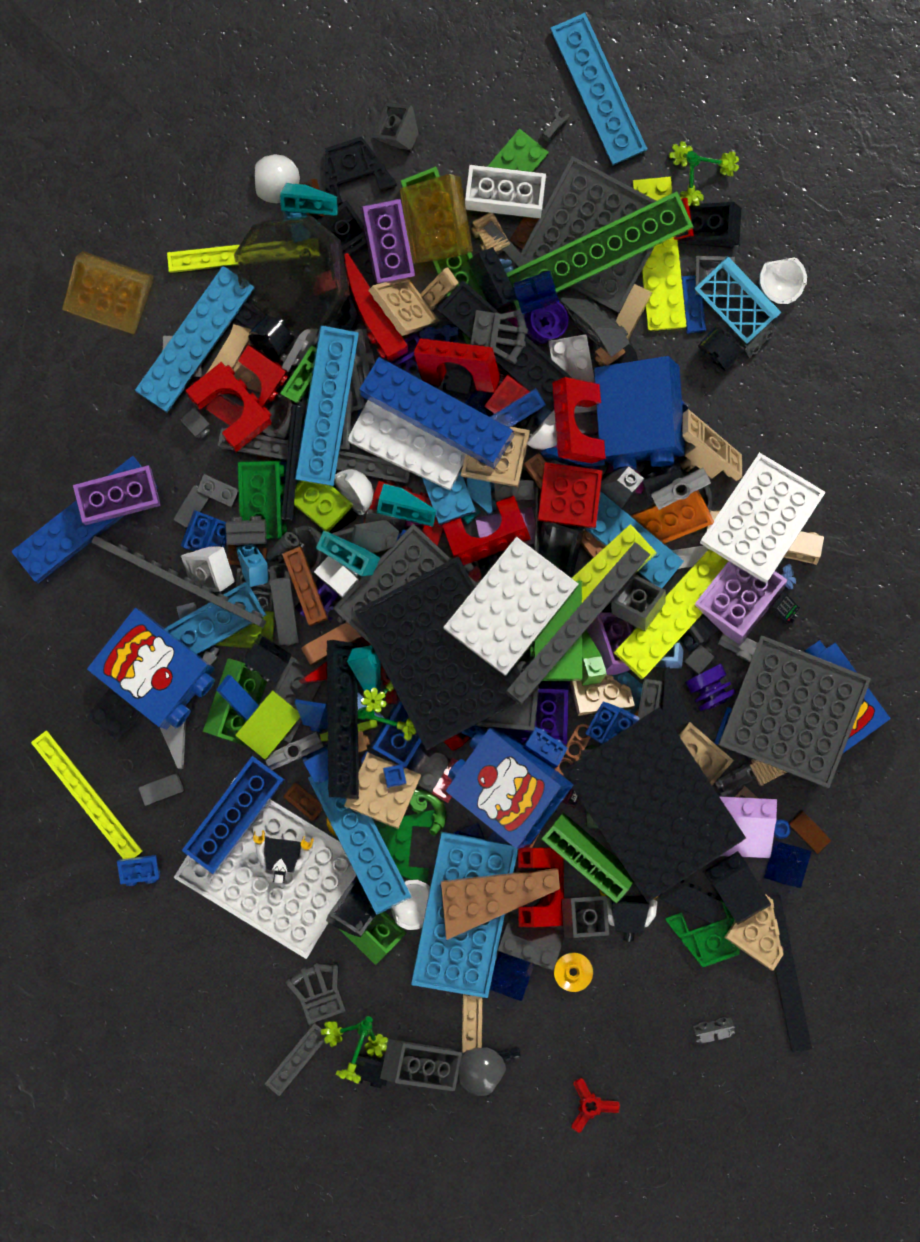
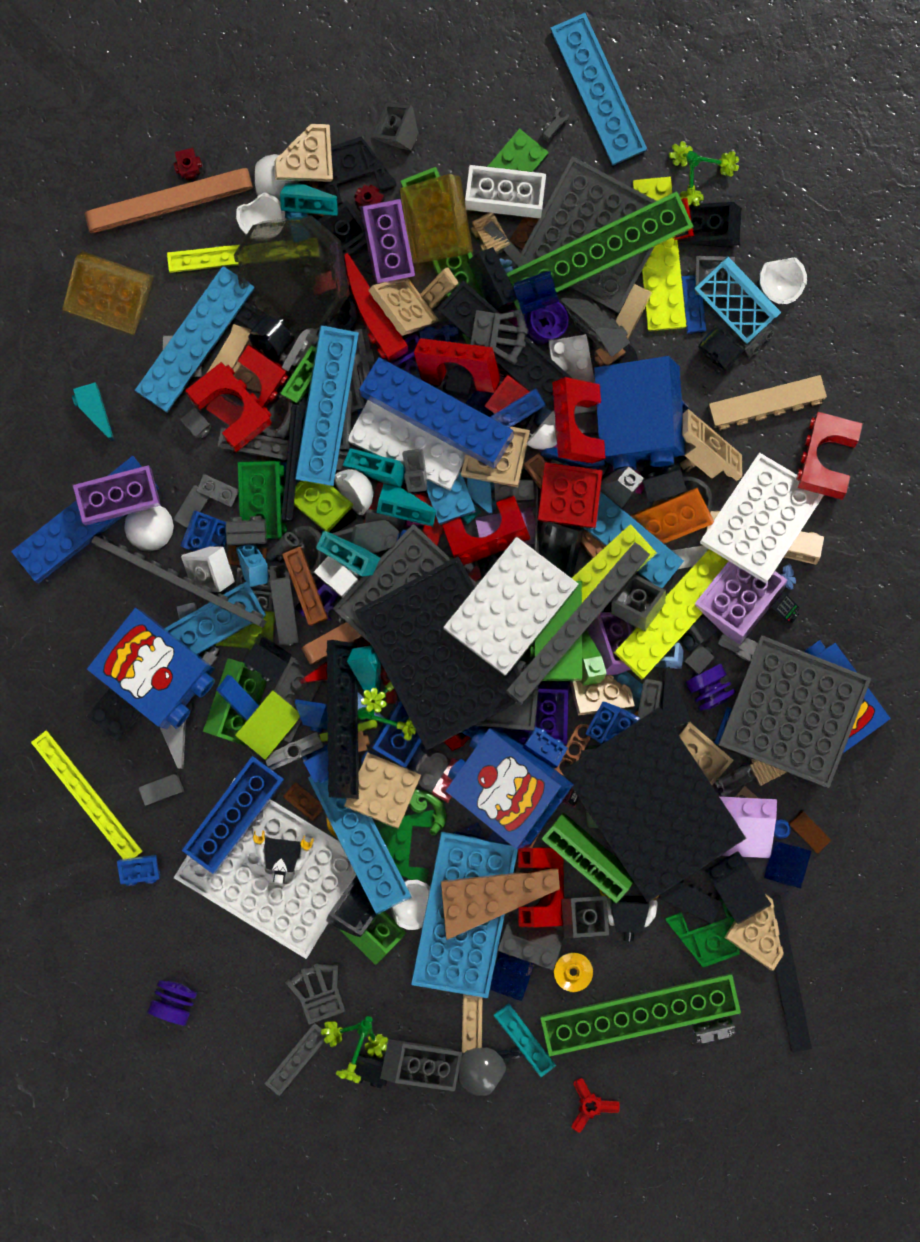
blue tile [383,764,406,788] -> none
light grey piece [651,468,711,510] -> none
none -> teal slope [72,382,114,441]
none -> nougat beam [84,168,253,233]
none -> white cylinder [124,506,174,552]
none -> dark purple wheel [147,980,197,1026]
none -> dark red brick [174,148,202,180]
none -> white cylinder [236,193,286,240]
none -> tan plate [274,124,333,182]
none -> teal slope [343,448,406,488]
none -> dark red brick [354,184,385,211]
none -> dark grey slope [402,449,427,492]
none -> teal tile [493,1003,556,1077]
none -> bright green brick [540,973,741,1057]
none -> tan brick [708,375,827,430]
none -> arch [796,412,862,500]

